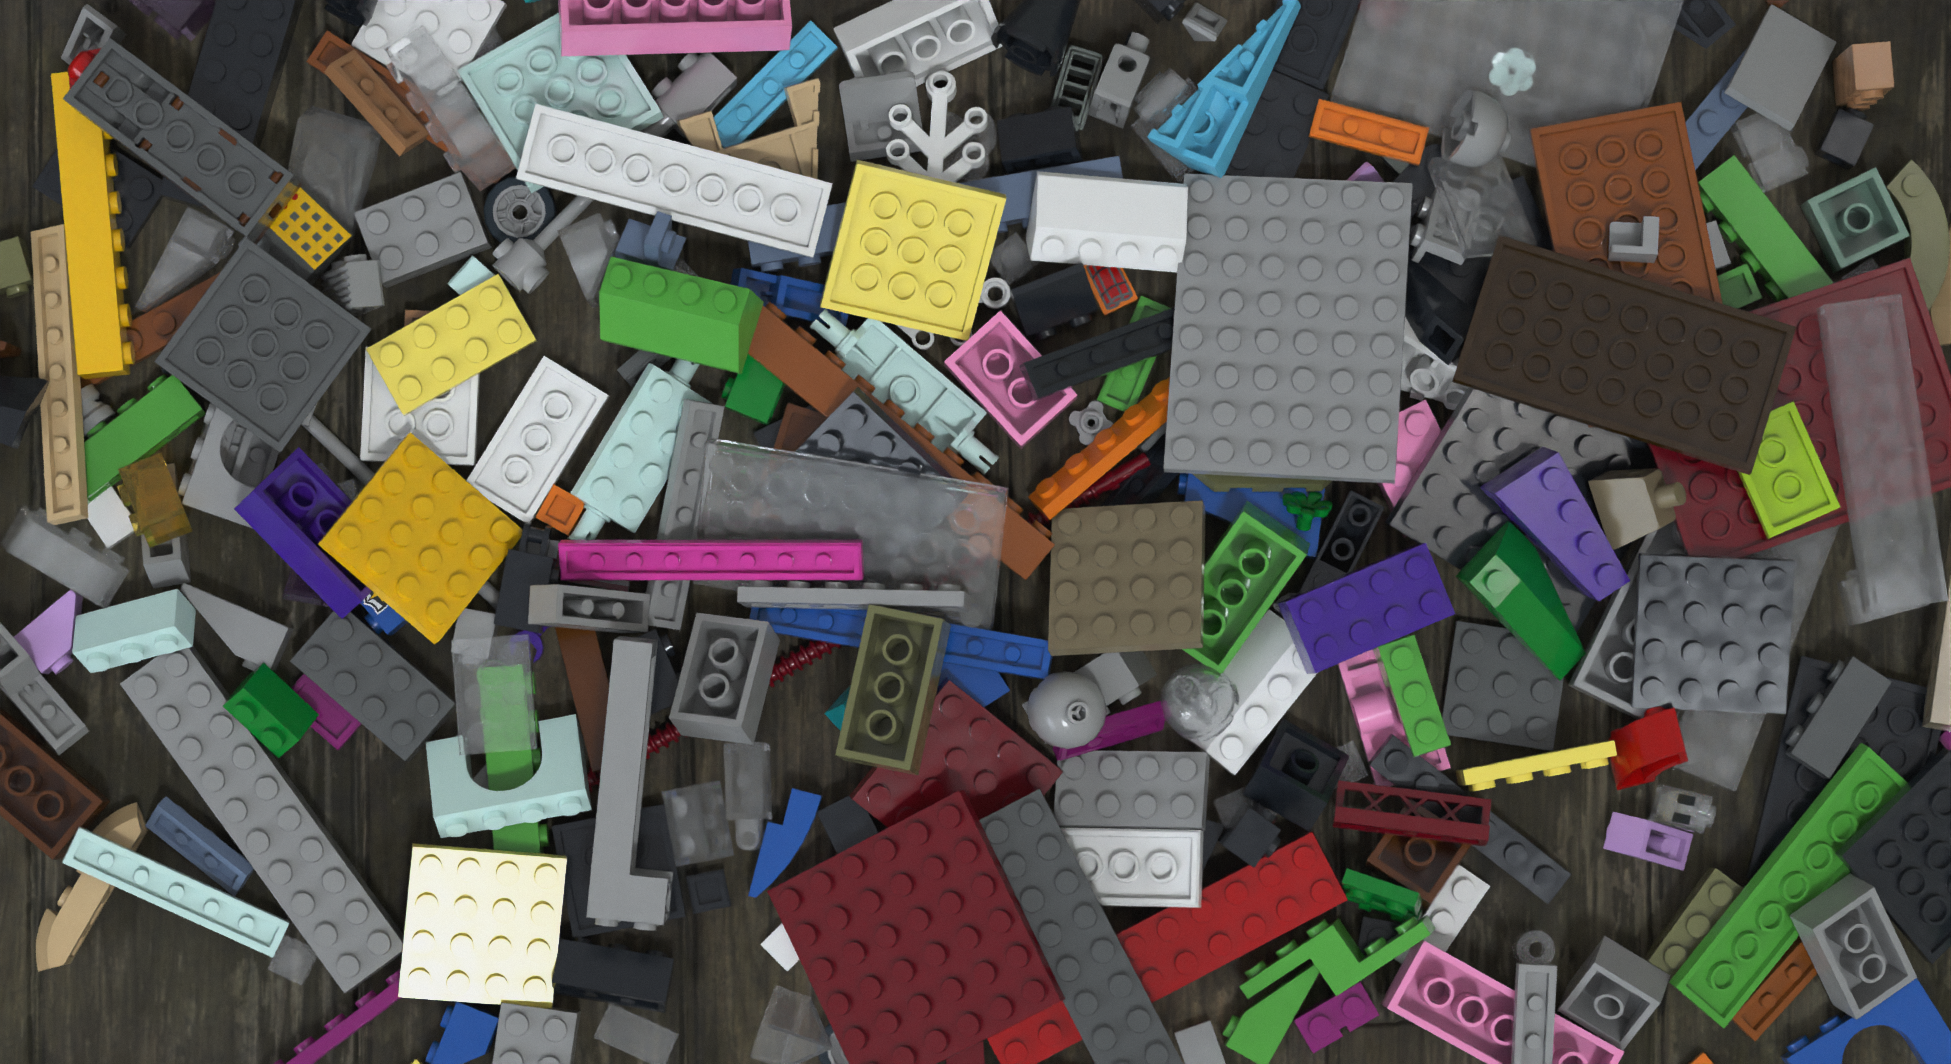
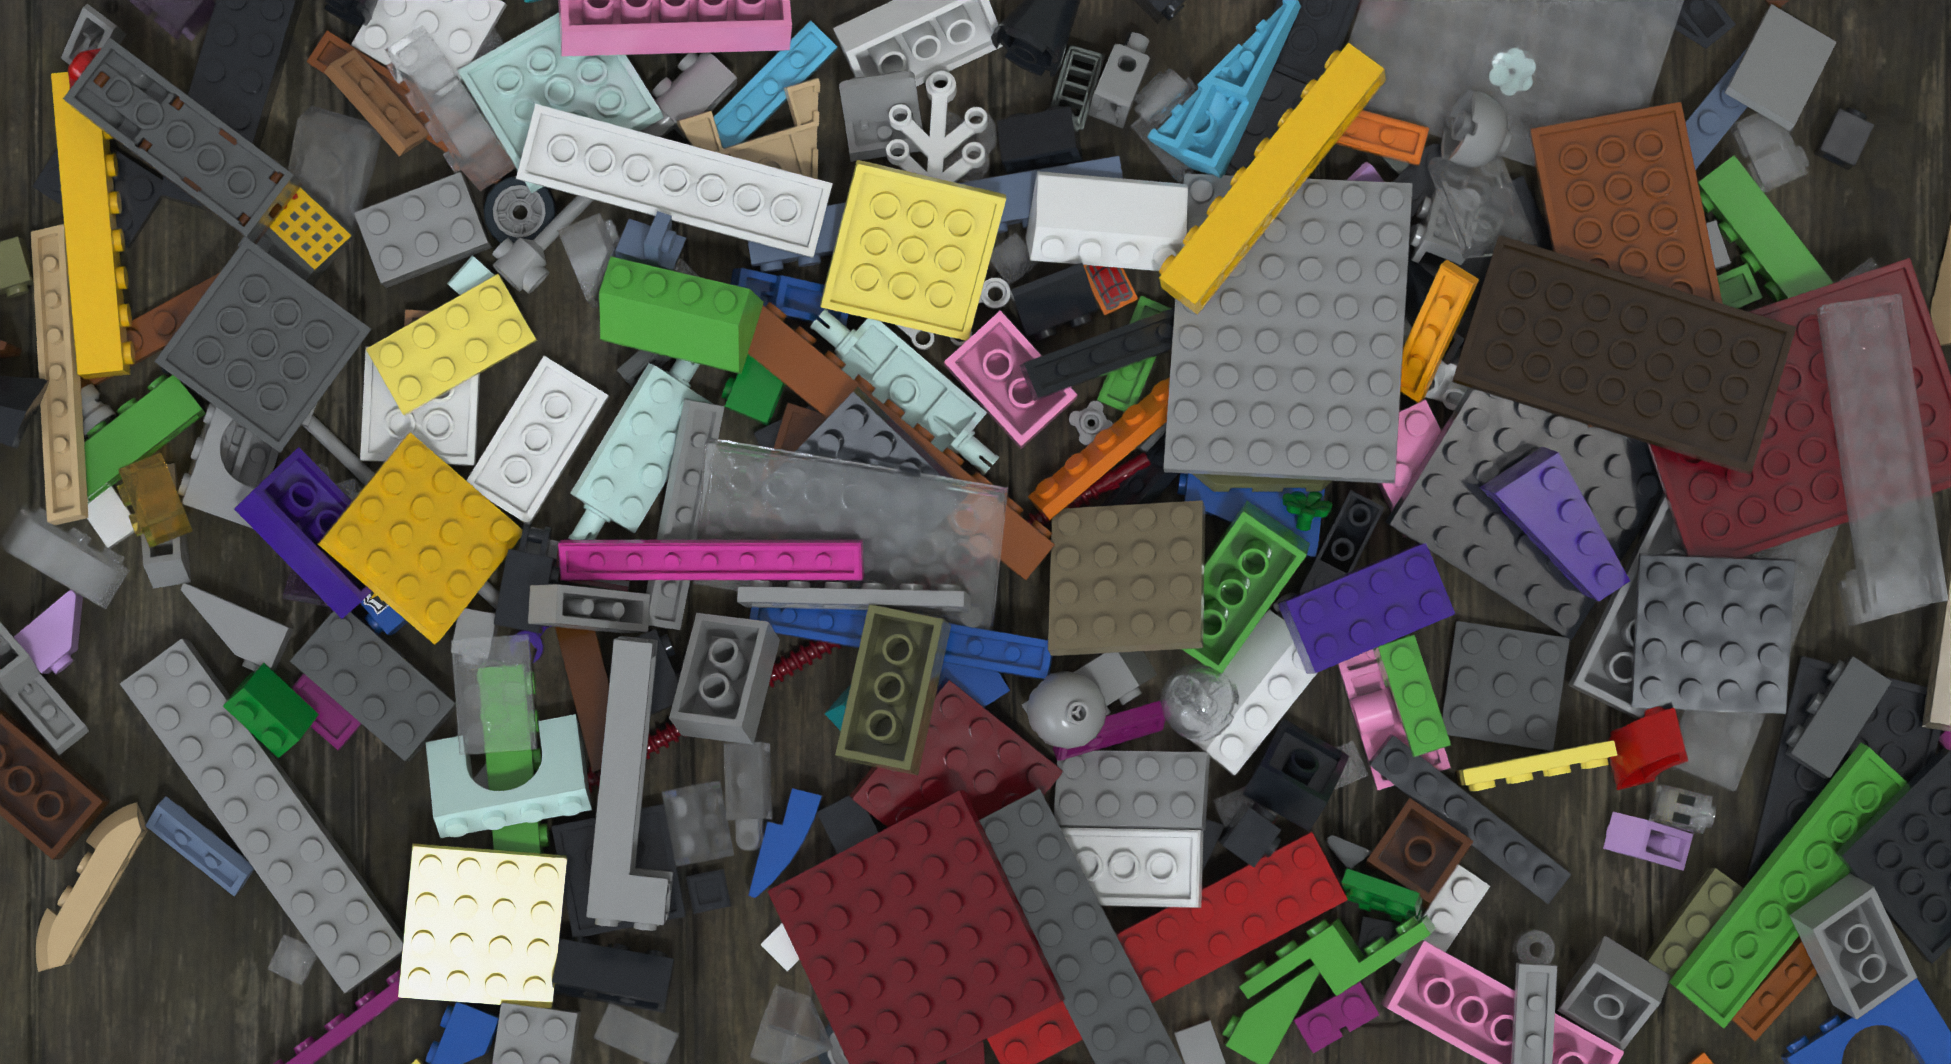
light aqua plate [62,826,289,958] -> none
light aqua brick [72,589,196,673] -> none
clear slope [135,206,235,313] -> none
light grey brick [320,254,385,316] -> none
orange plate [535,484,585,536] -> none
light grey slope [1182,2,1227,42] -> none
dark red fence [1333,780,1491,847] -> none
green wedge [1455,521,1586,681] -> none
dark tan torso [1588,468,1686,550] -> none
light grey panel [1608,216,1659,263] -> none
lime plate [1738,401,1841,539] -> none
sand green brick [1800,167,1910,273] -> none
medium nougat brick [1832,41,1894,111] -> none
olive brick [1885,159,1950,310] -> none
none -> yellow brick [1159,43,1386,315]
none -> dark grey slope [1325,835,1372,869]
none -> light orange tile [1401,260,1479,403]

